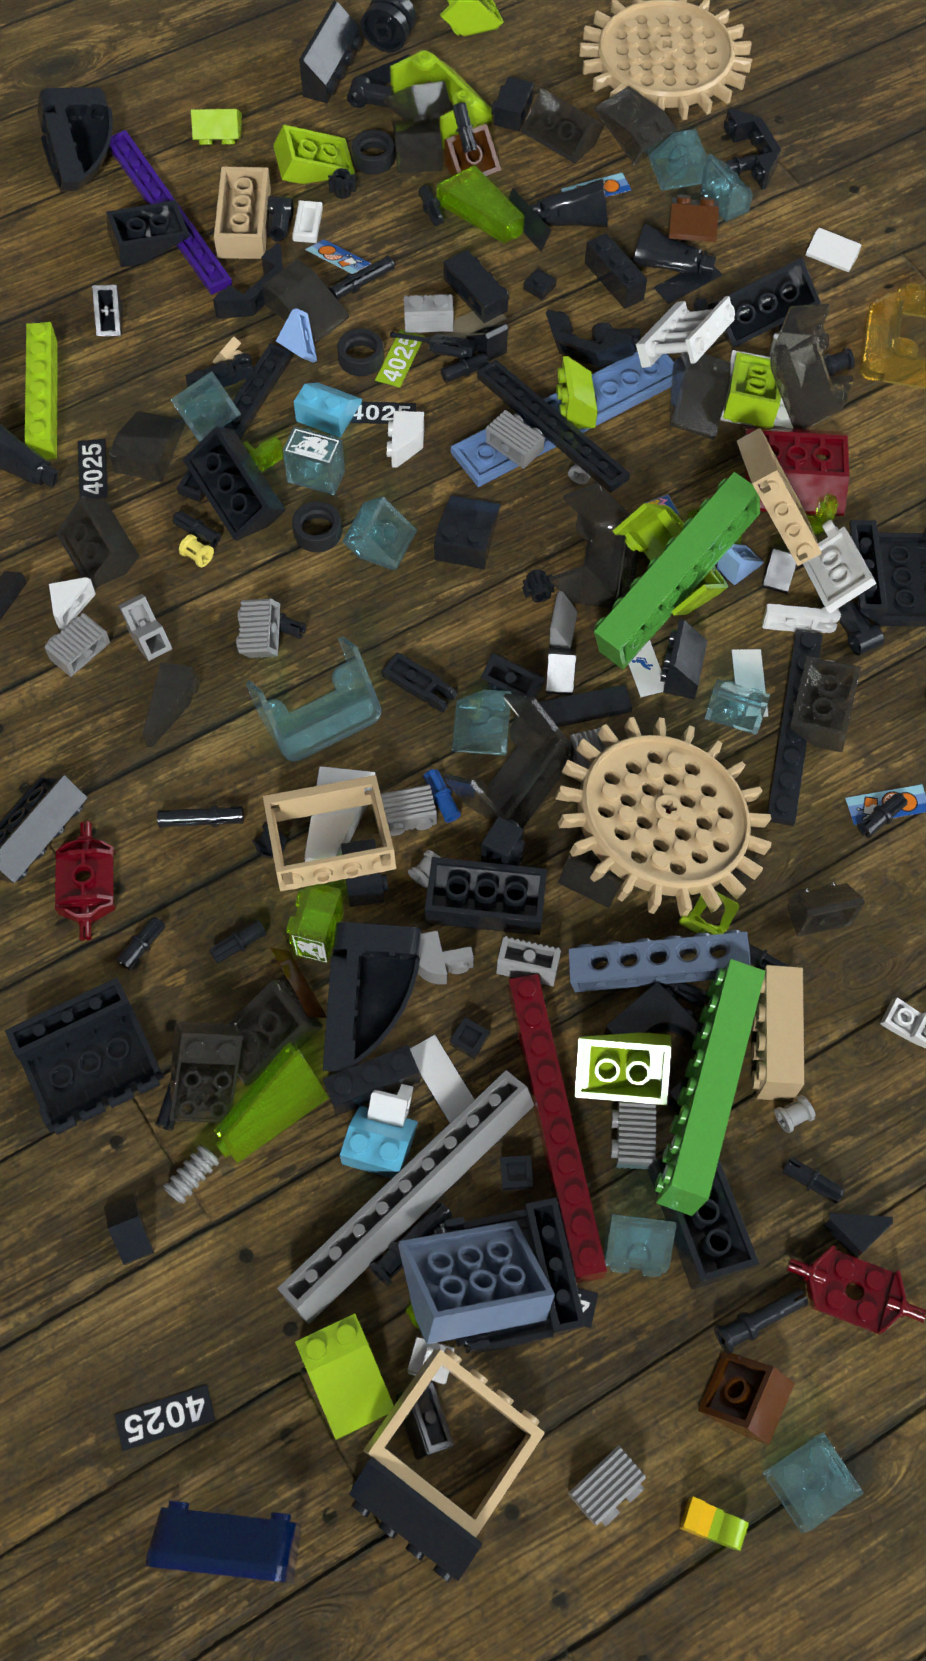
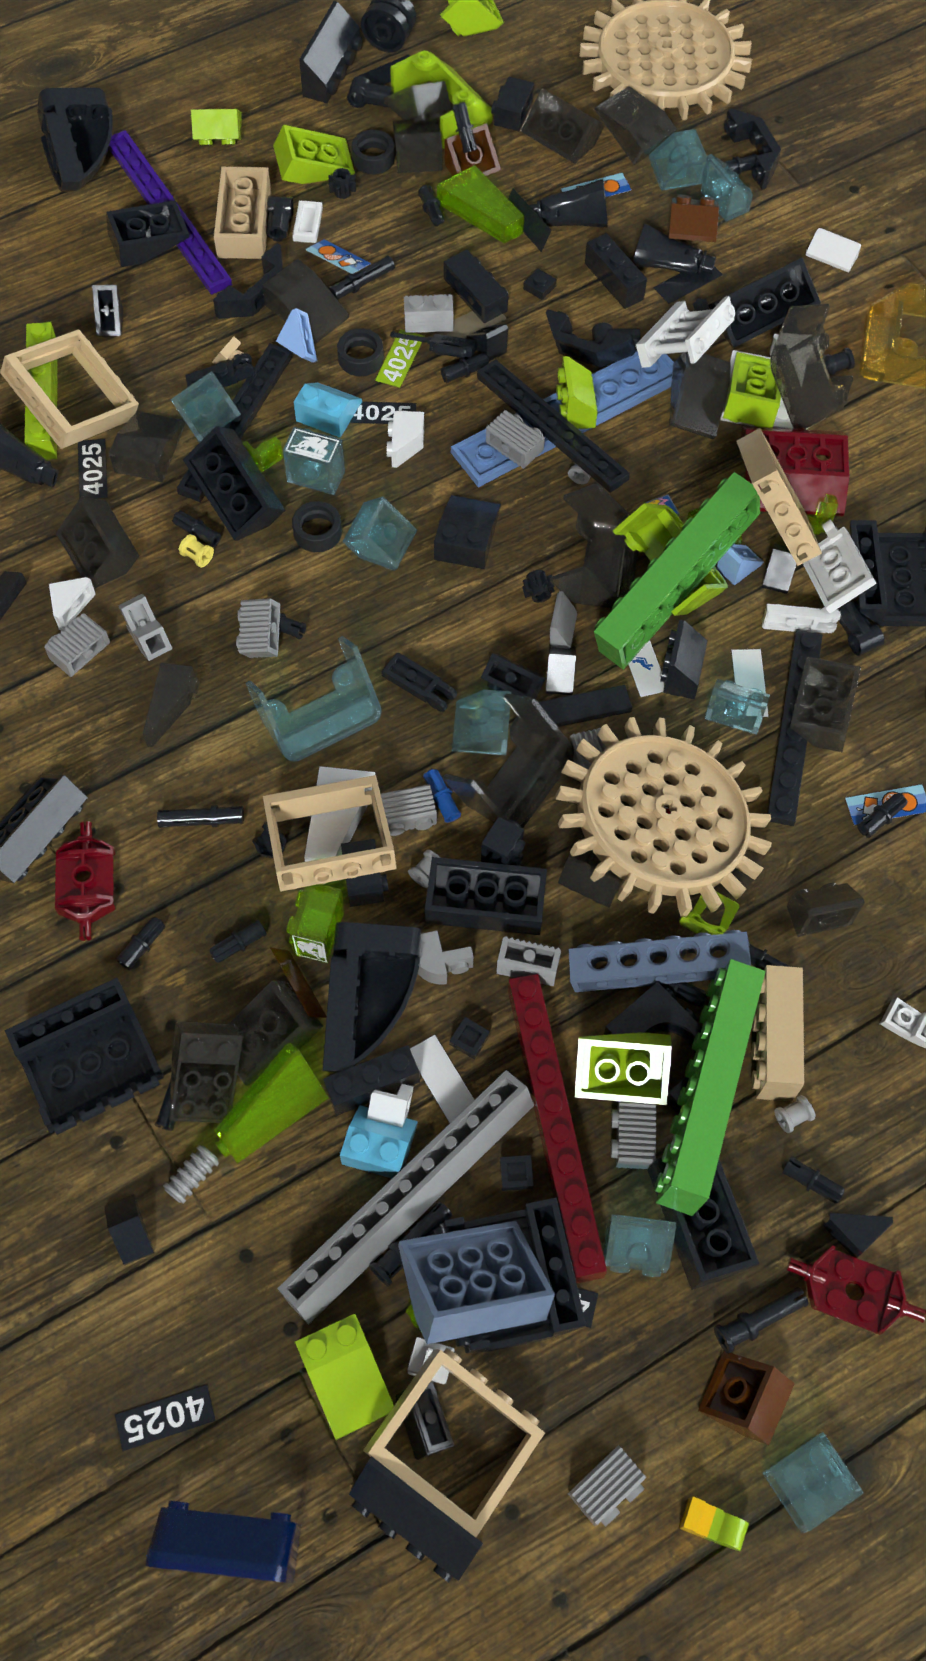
none -> tan window [0,329,139,449]

